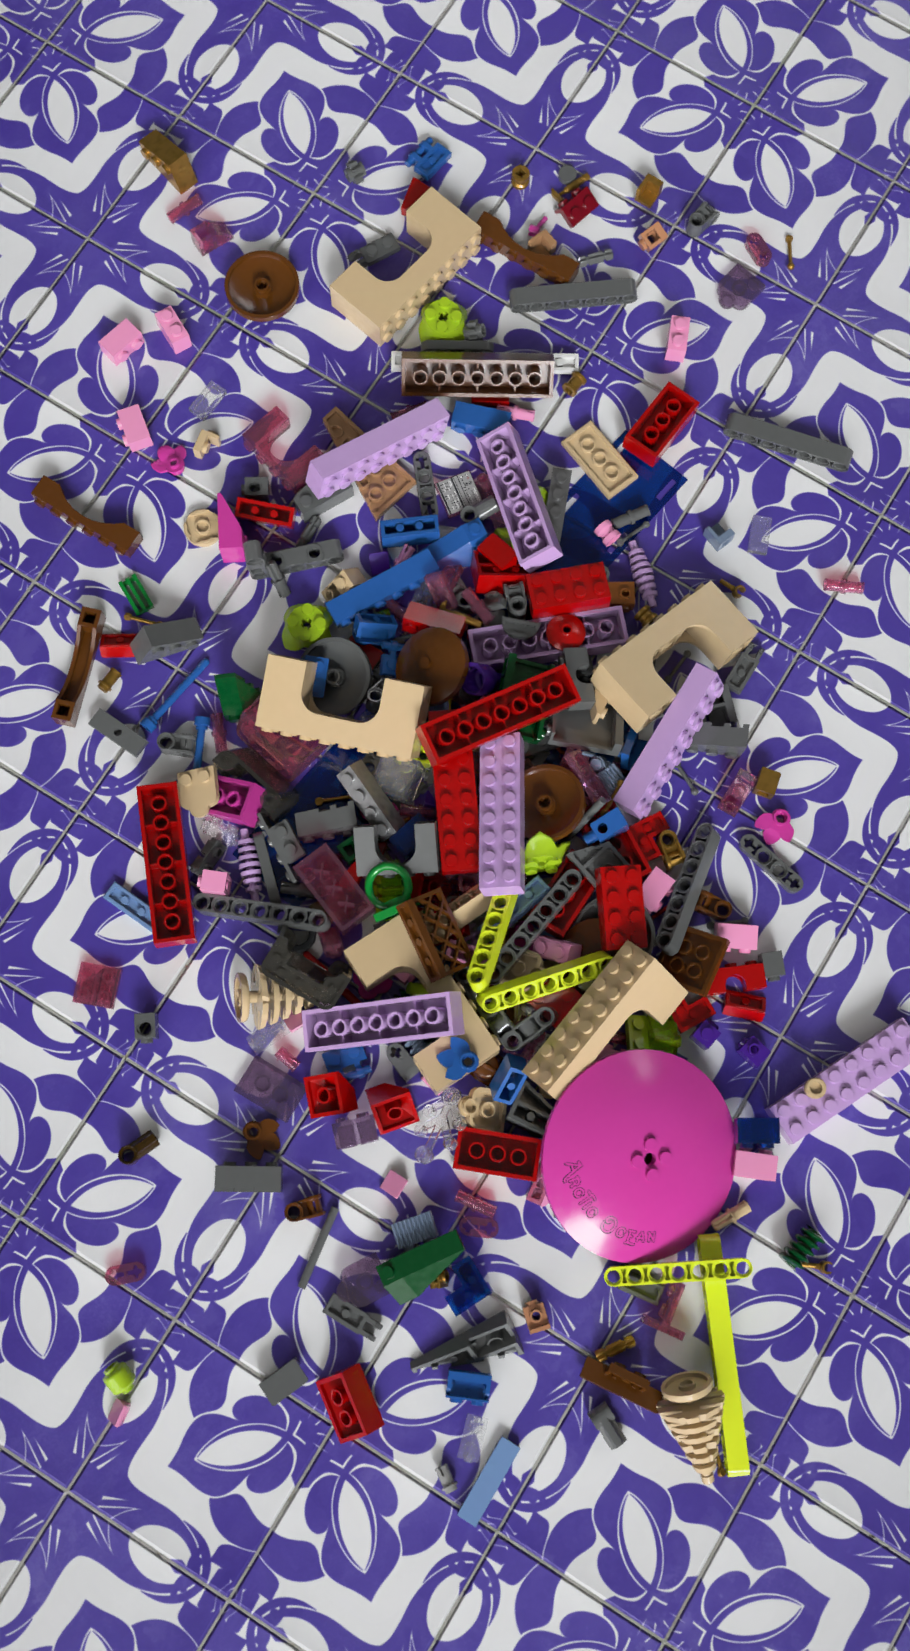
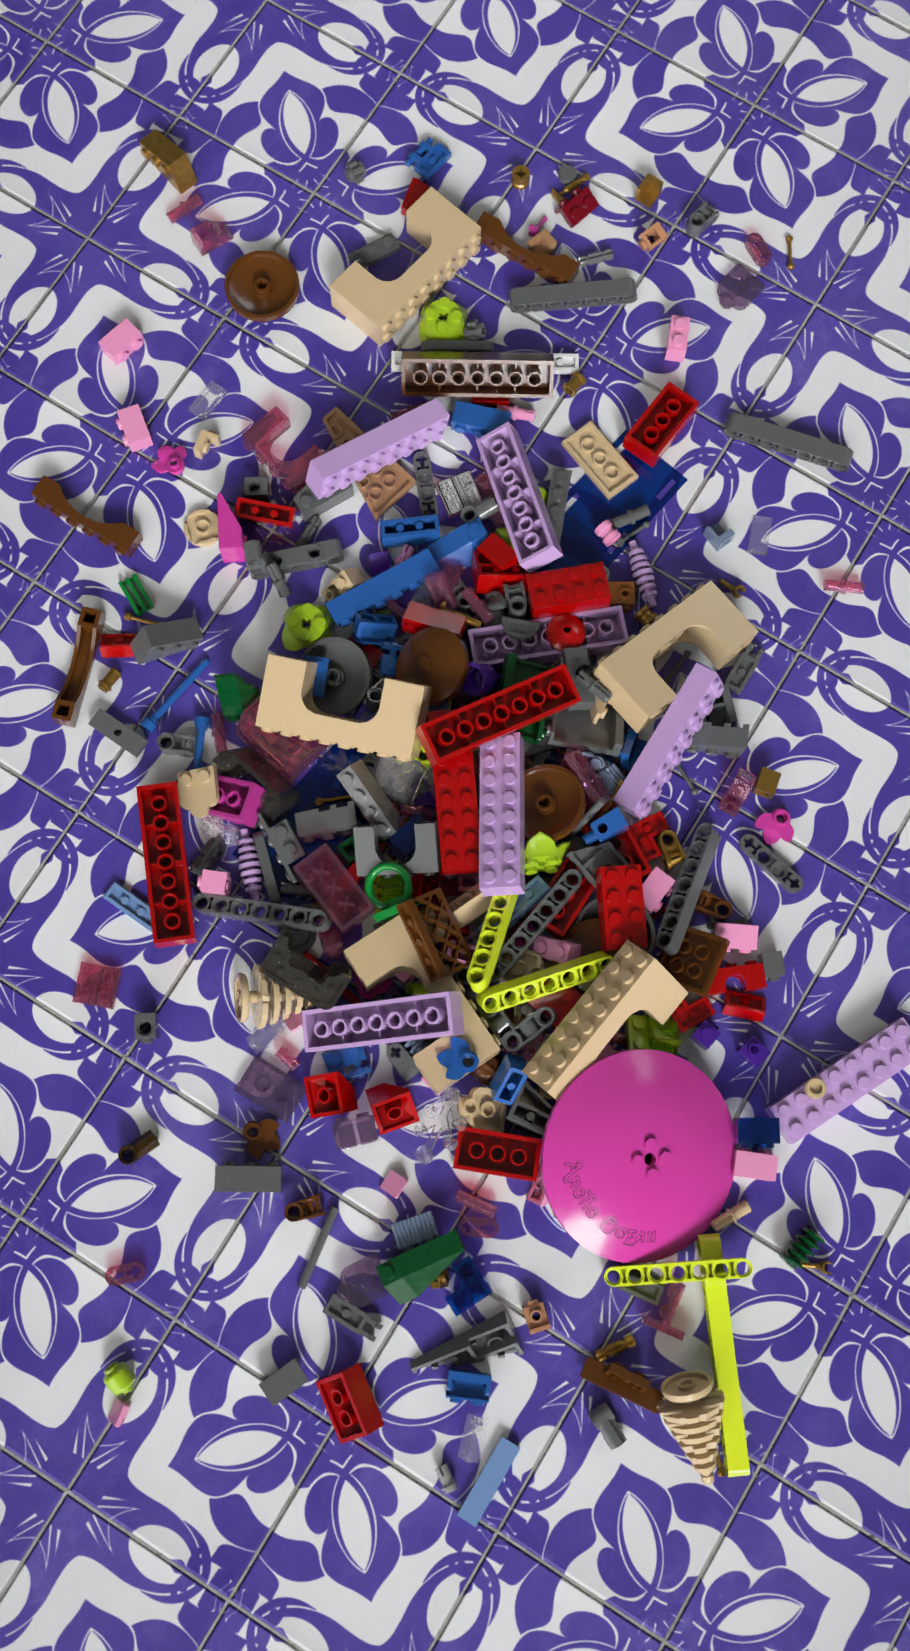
bright pink brick [154,305,192,354] -> none
none -> dark grey axle [575,669,612,703]

